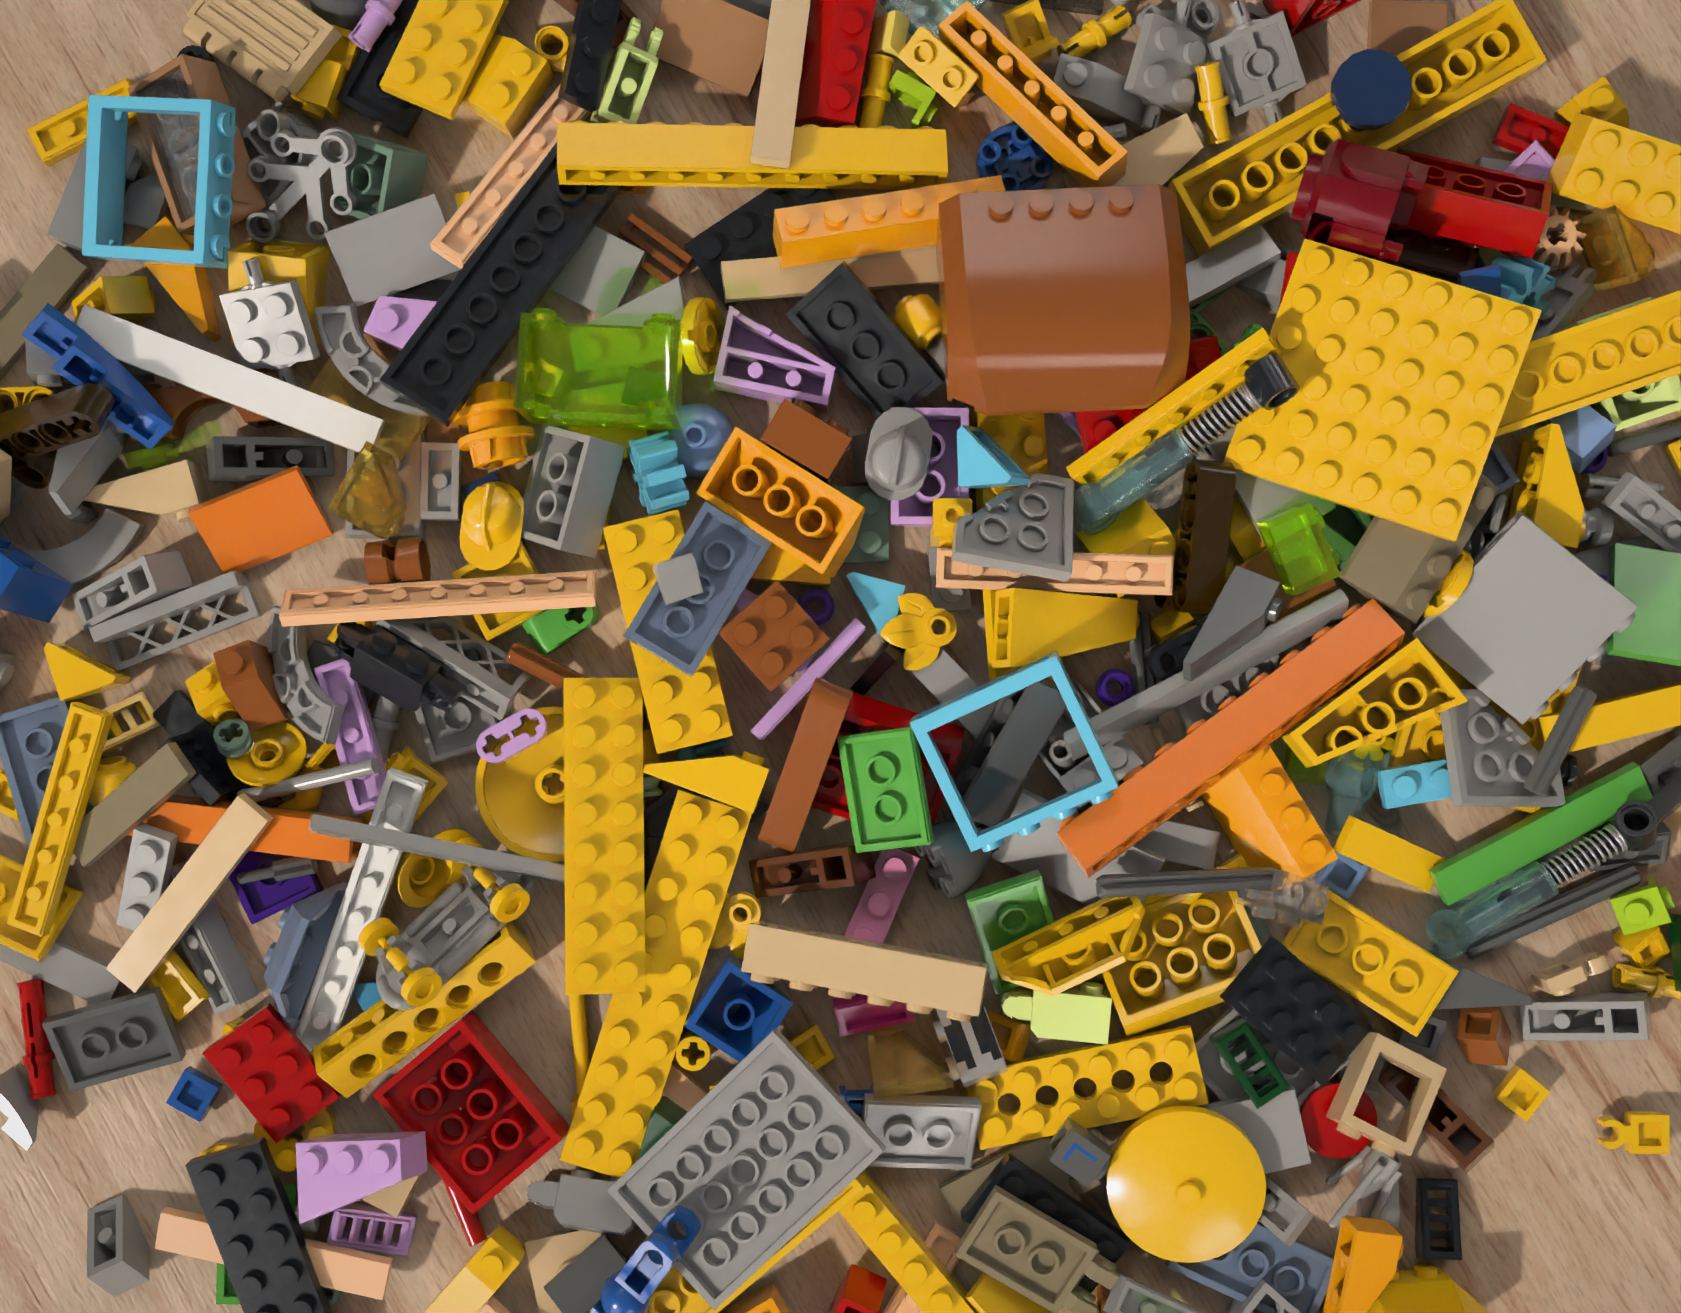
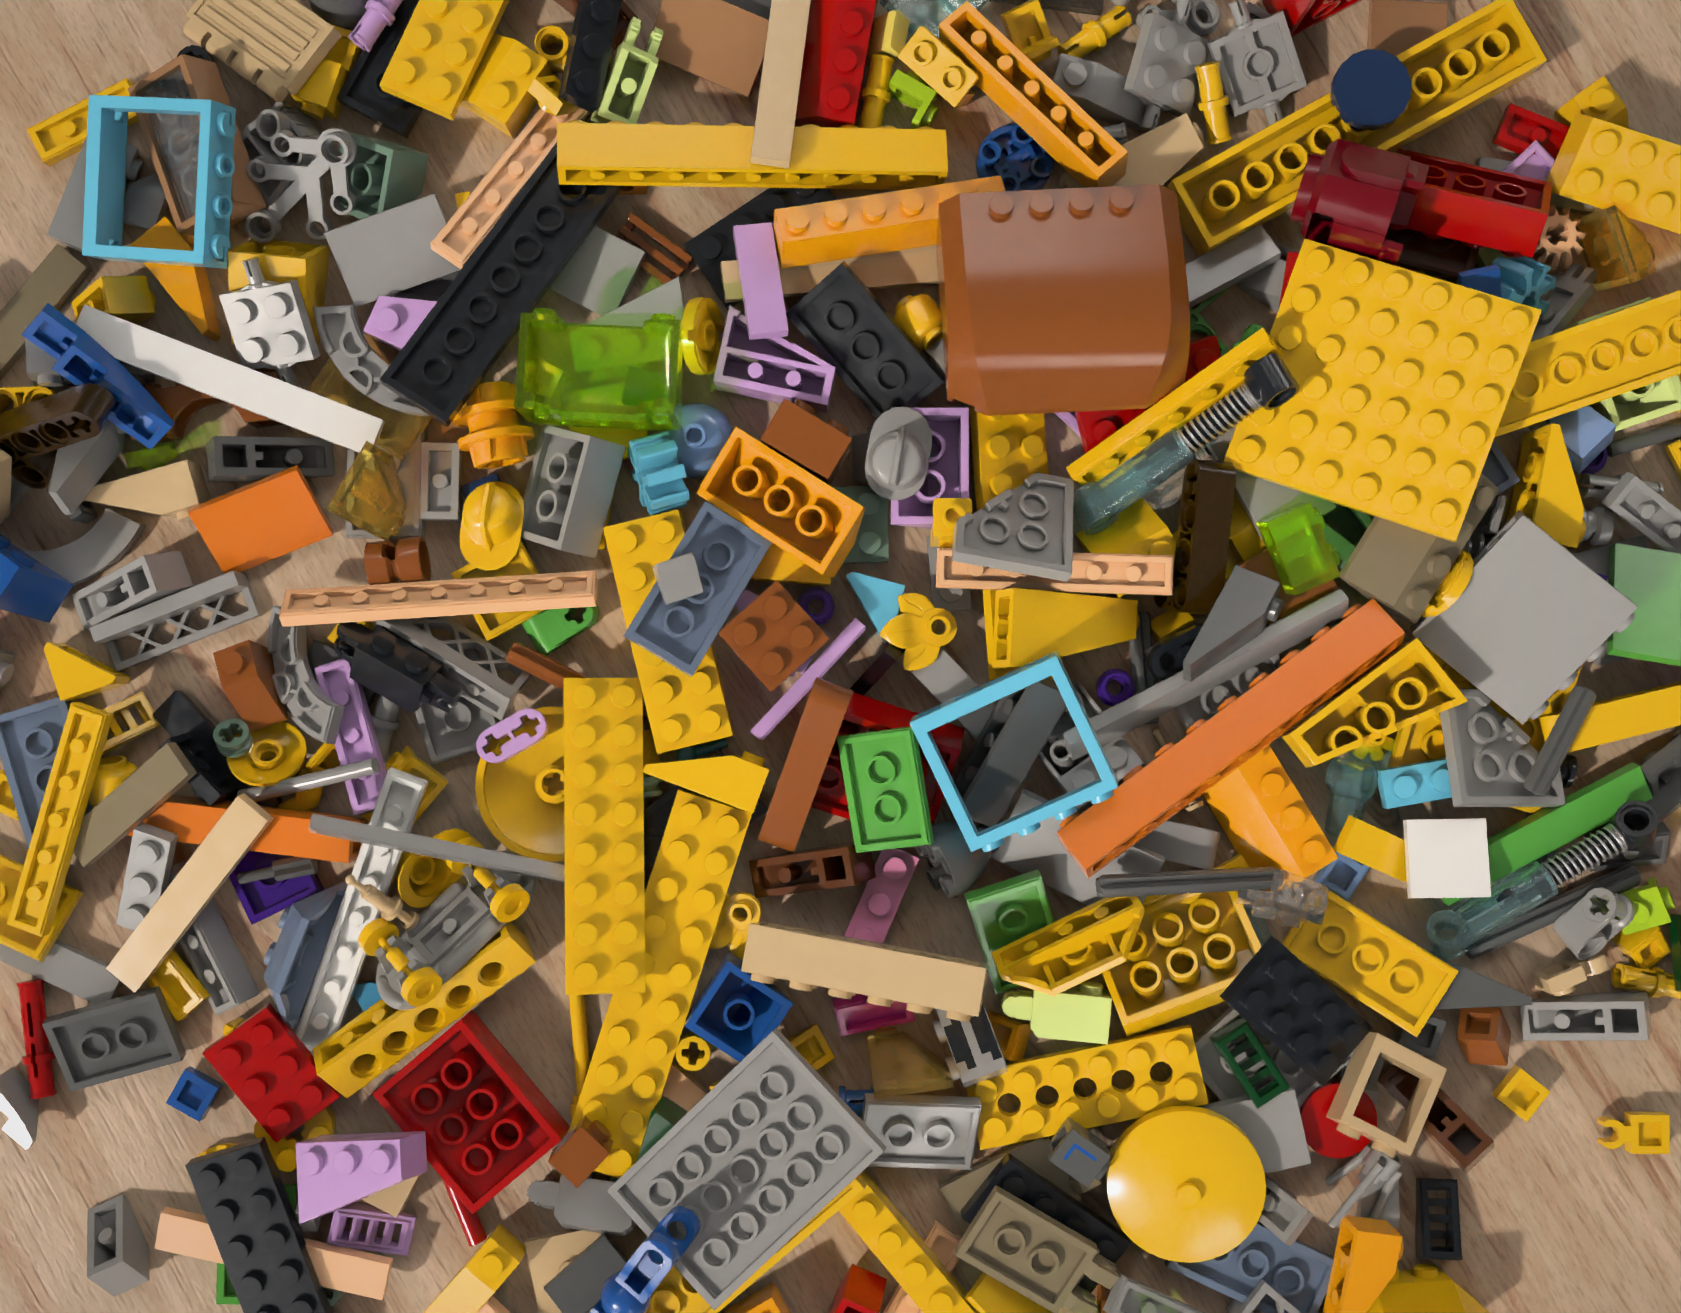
yellow bracket [185,661,240,726] -> none
medium azure slope [957,425,1031,489] -> none
clear neon green plate [1284,744,1328,786] -> none
none -> tan piece [345,875,419,931]
none -> yellow plate [527,75,578,116]
none -> dark orange brick [548,1116,613,1188]
none -> lavender tile [733,222,789,340]
none -> white tile [1403,818,1491,898]
none -> light grey piece [1553,887,1635,960]

